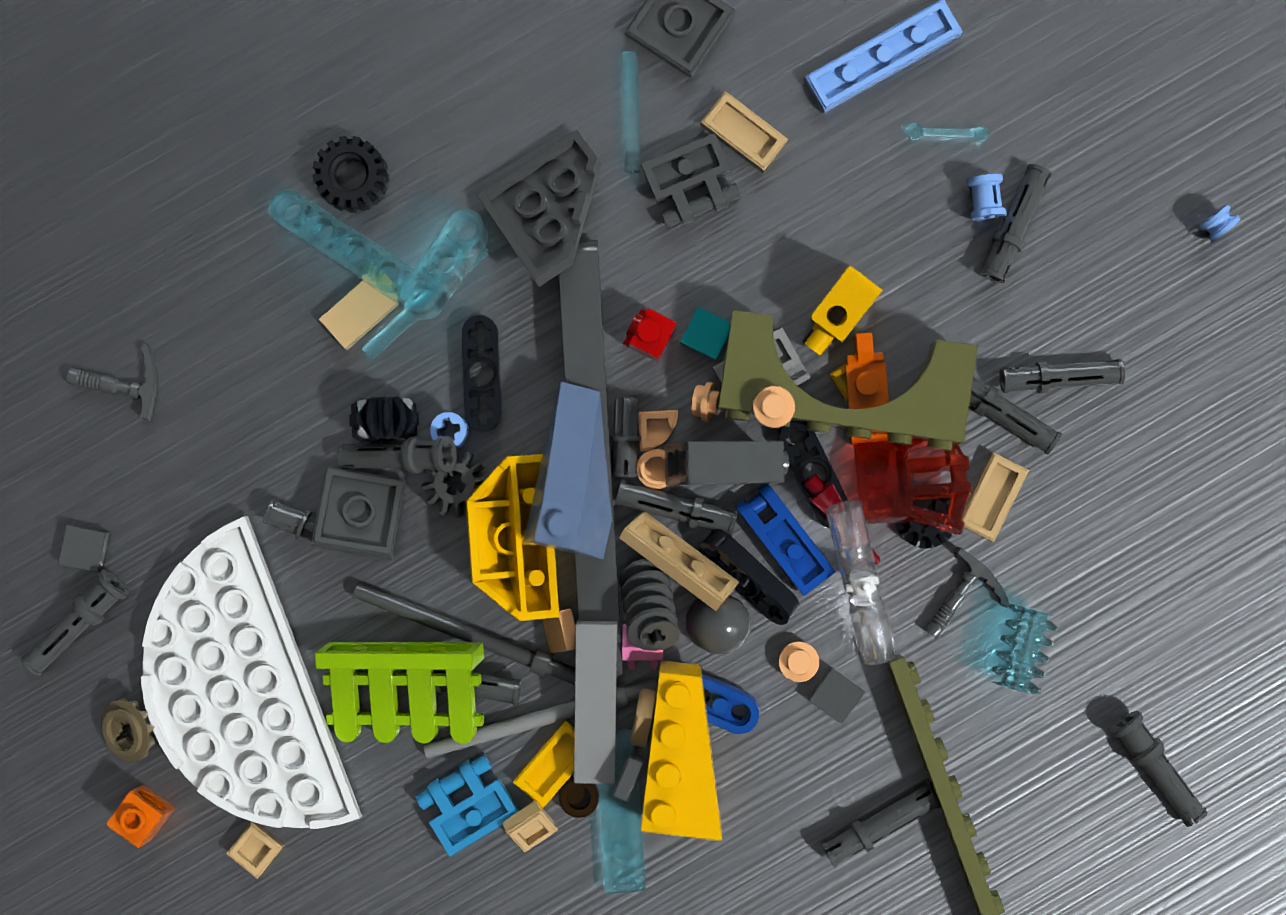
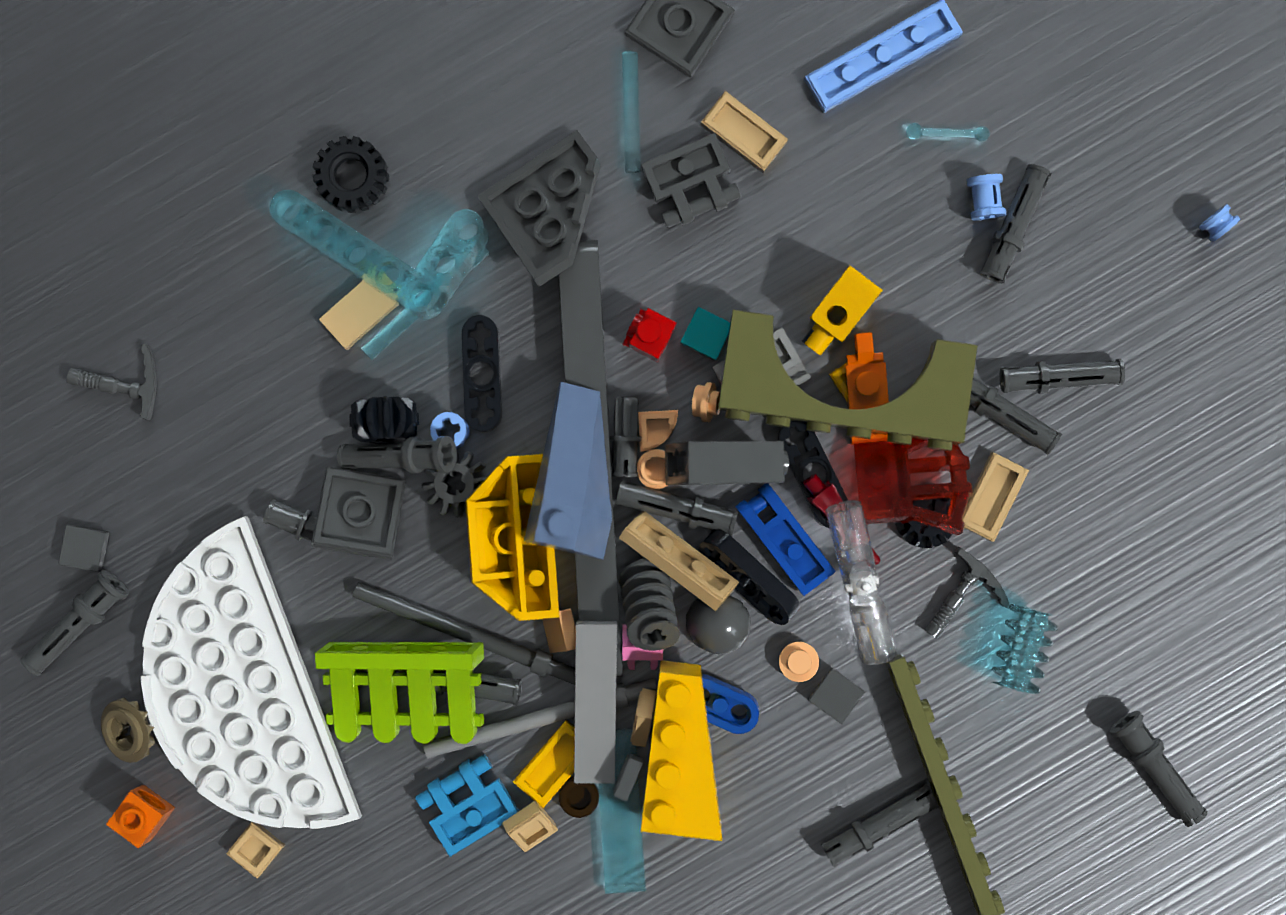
light nougat plate [753,386,795,428] -> none

